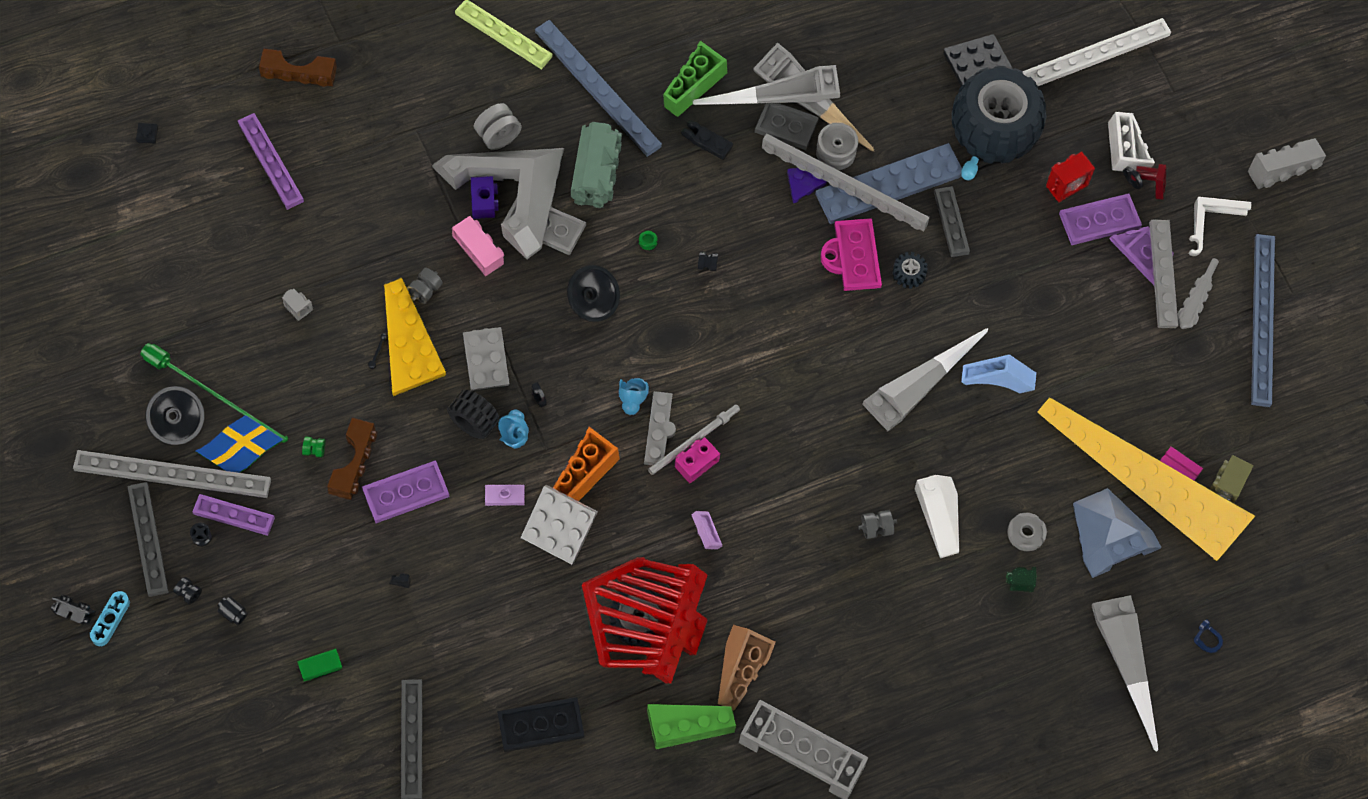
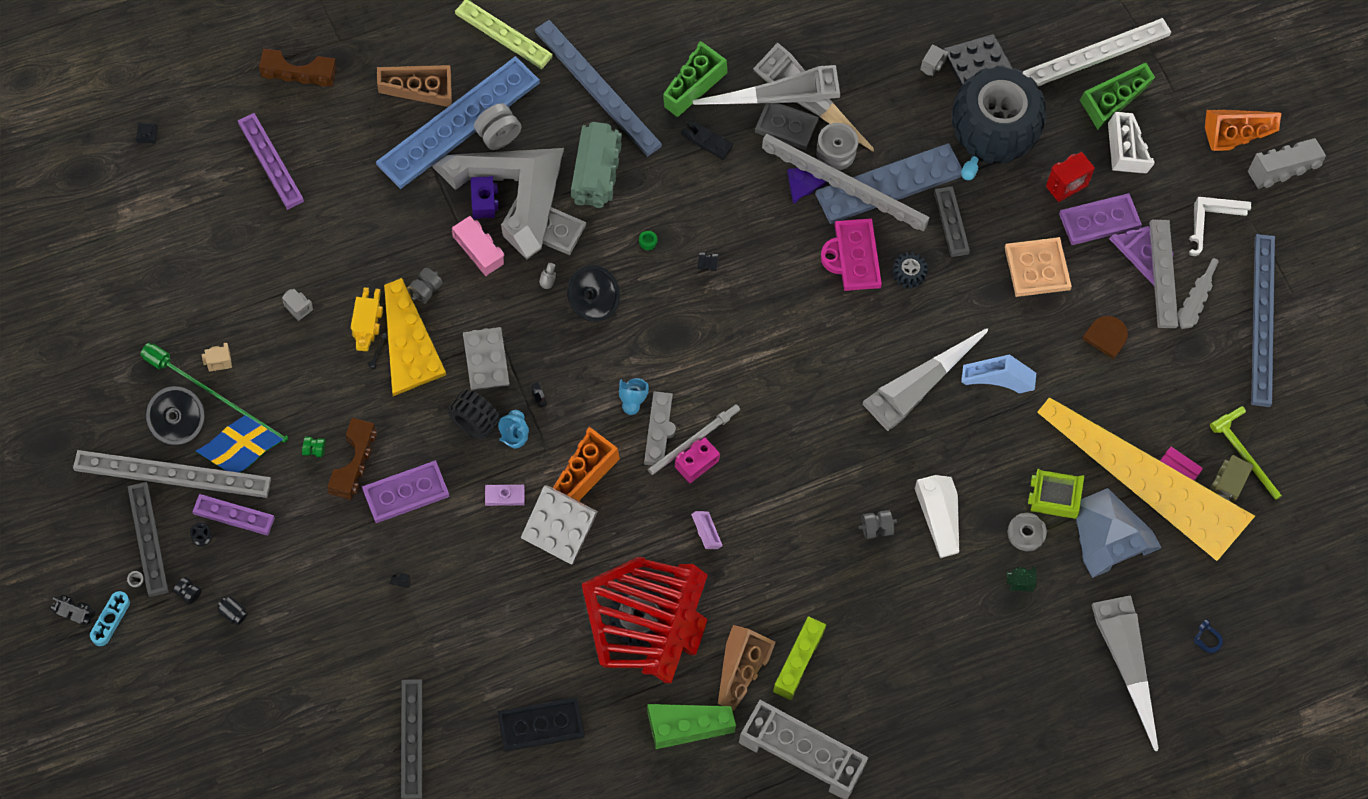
green tile [297,649,343,682] -> none
dark red piece [1123,164,1166,200] -> none
none -> light grey hinge [127,571,144,587]
none -> tan brick [202,343,232,372]
none -> yellow hinge [351,287,383,351]
none -> medium blue plate [376,56,540,189]
none -> medium nougat wedge [377,65,452,107]
none -> light grey cylinder [539,263,556,289]
none -> lime arch [773,616,826,700]
none -> light grey brick [920,44,948,76]
none -> light nougat plate [1005,237,1072,297]
none -> lime window [1028,469,1084,519]
none -> bright green wedge [1080,63,1155,130]
none -> reddish brown tile [1082,316,1128,359]
none -> orange wedge [1205,110,1281,151]
none -> lime bar [1210,406,1282,500]

